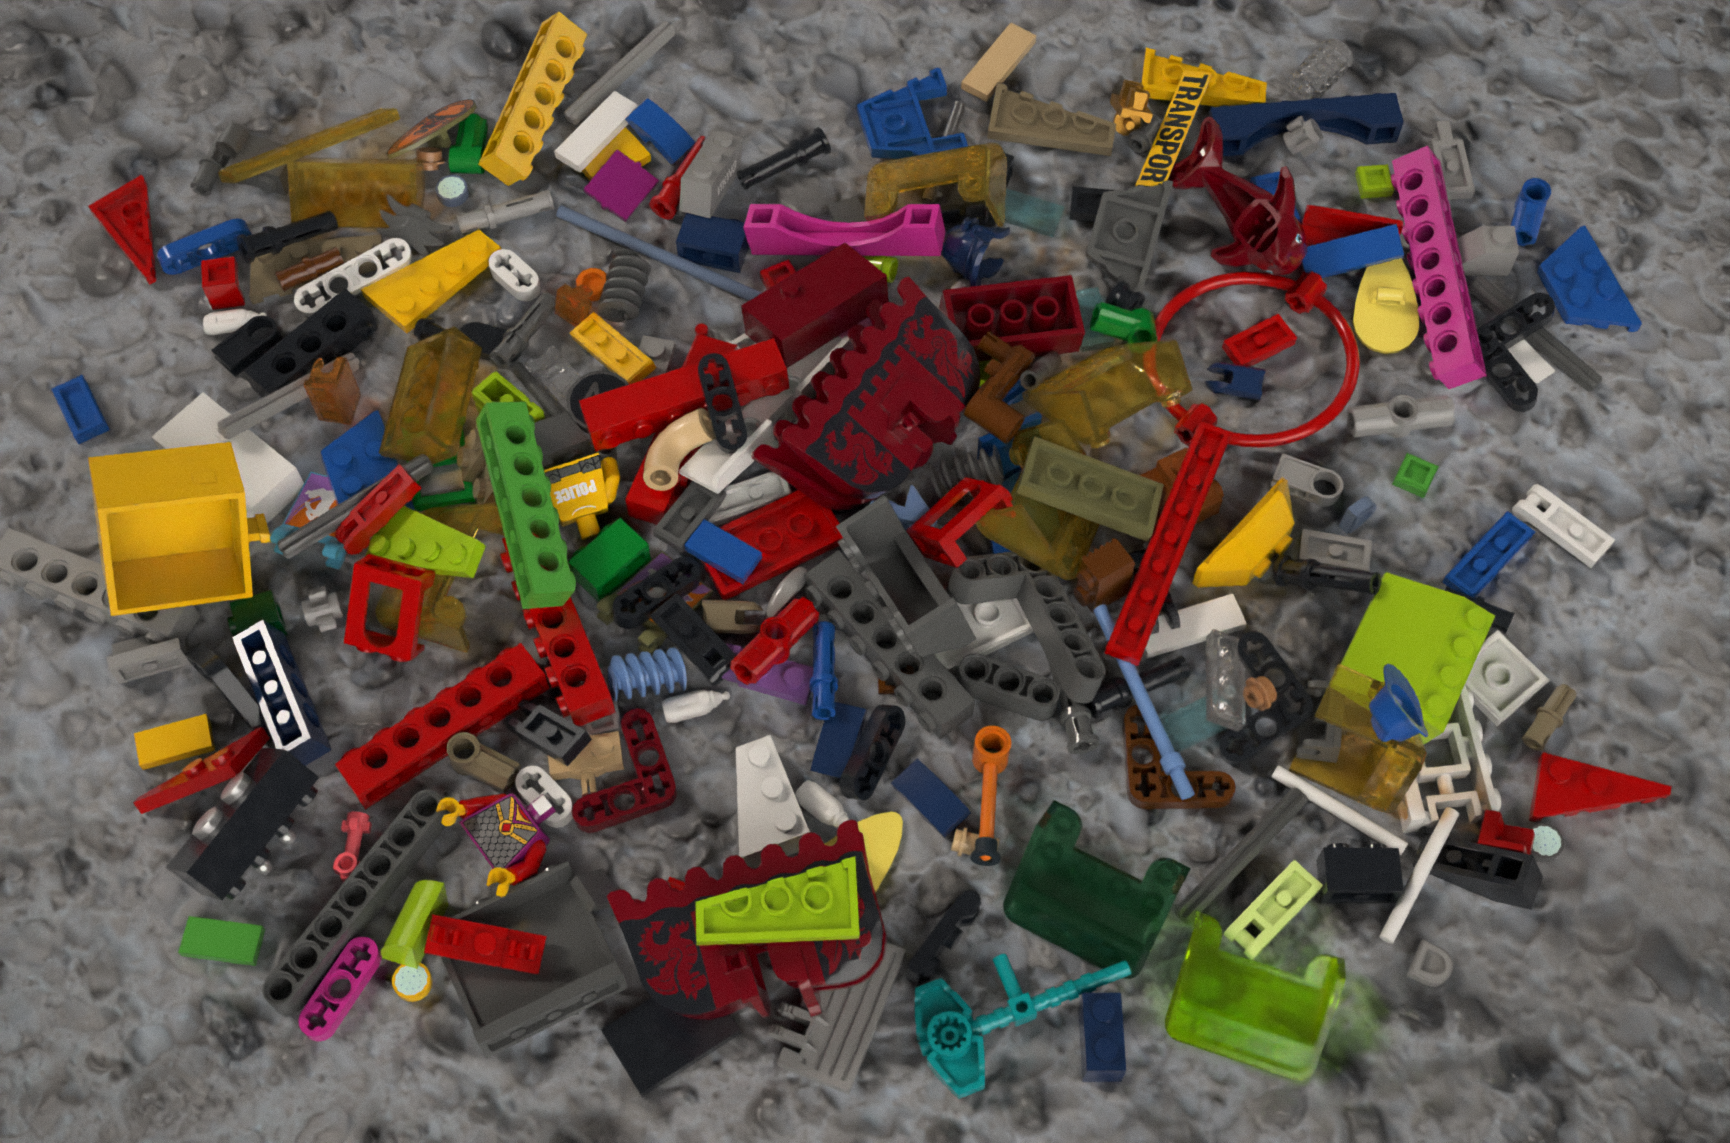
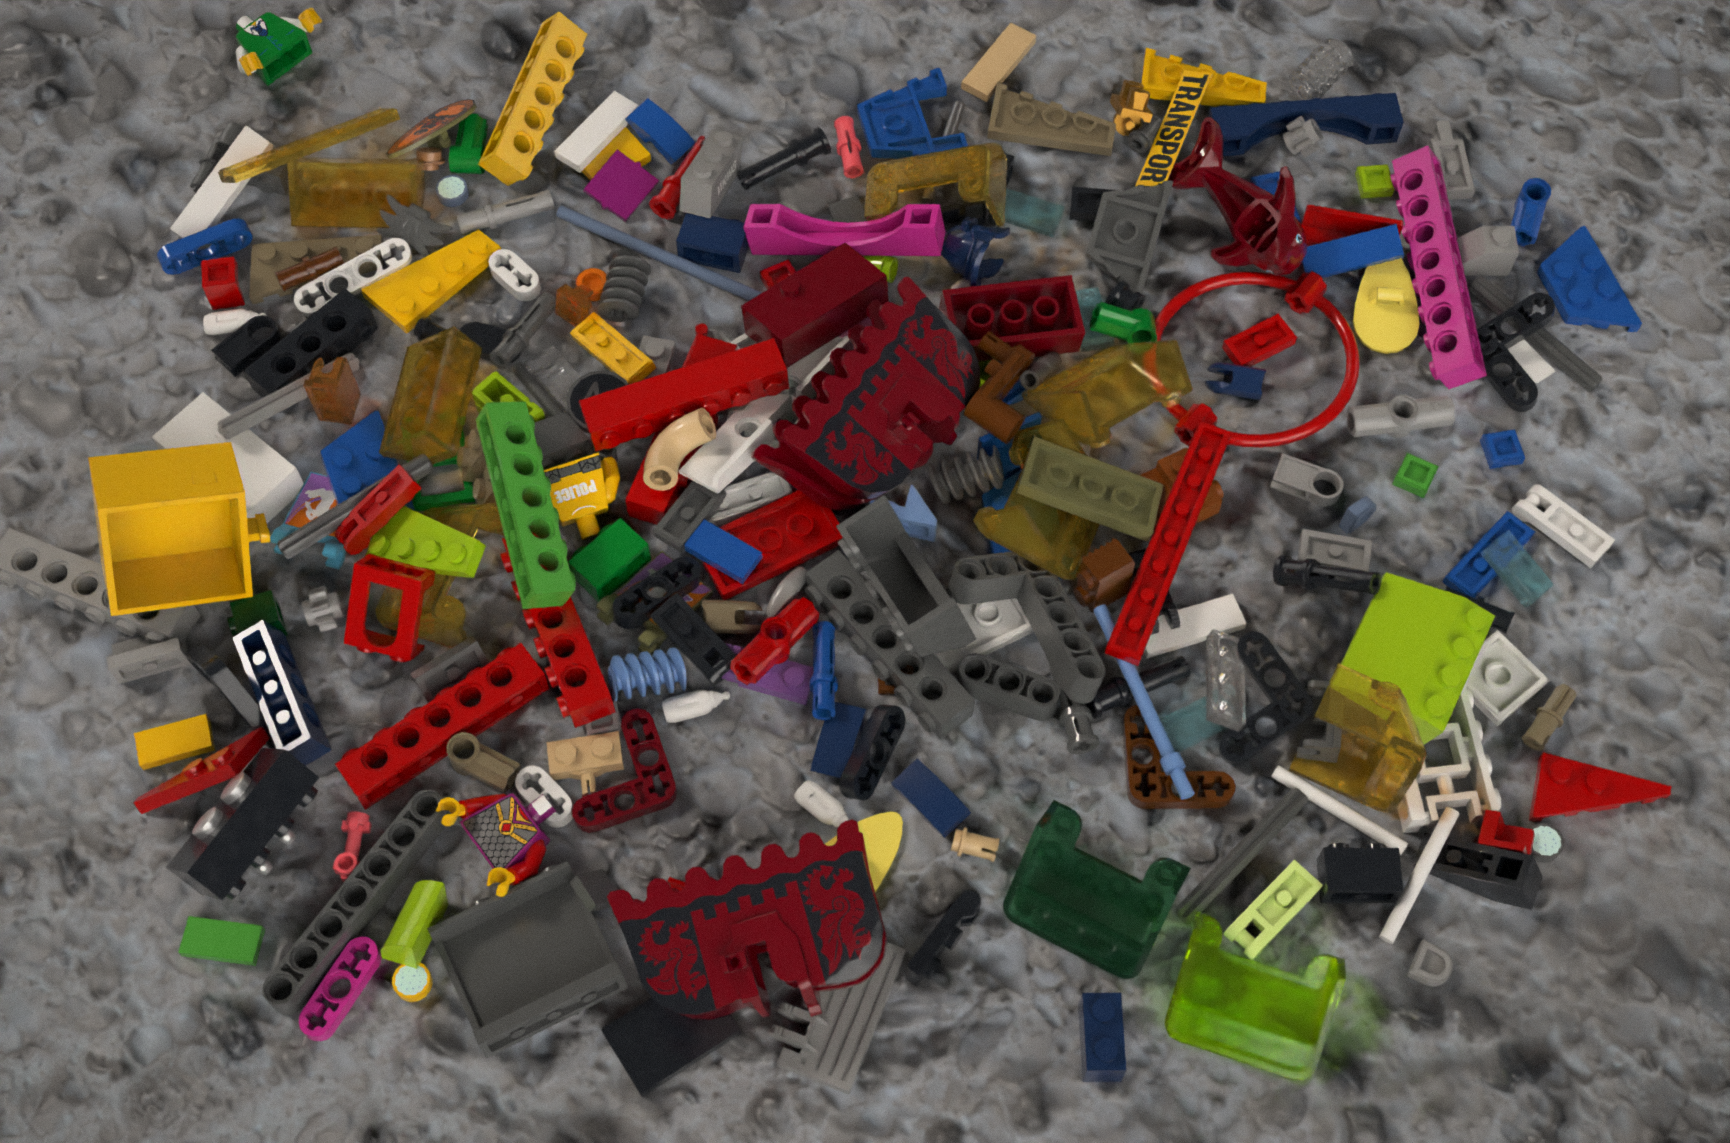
blue tile [51,375,110,444] -> none
red wing [88,175,157,285] -> none
black pin [237,210,338,264] -> none
red plate [424,914,547,975] -> none
black hinge [502,699,592,767] -> none
light grey axle [564,21,675,126] -> none
lime wing [696,856,860,945] -> none
black beam [698,353,747,453] -> none
white wedge [736,735,810,869] -> none
red panel [906,477,1018,568] -> none
teal bar [915,954,1131,1099] -> none
orange piece [970,726,1012,866] -> none
yellow wedge [1192,477,1295,588] -> none
medium nougat plate [1243,676,1277,711] -> none
blue piece [1369,664,1429,742] -> none
none -> white tile [170,126,274,249]
none -> green torso [235,8,322,86]
none -> dark grey plate [410,636,489,703]
none -> coral pin [834,116,864,178]
none -> blue tile [1480,429,1525,469]
none -> clear light blue tile [1480,530,1554,607]

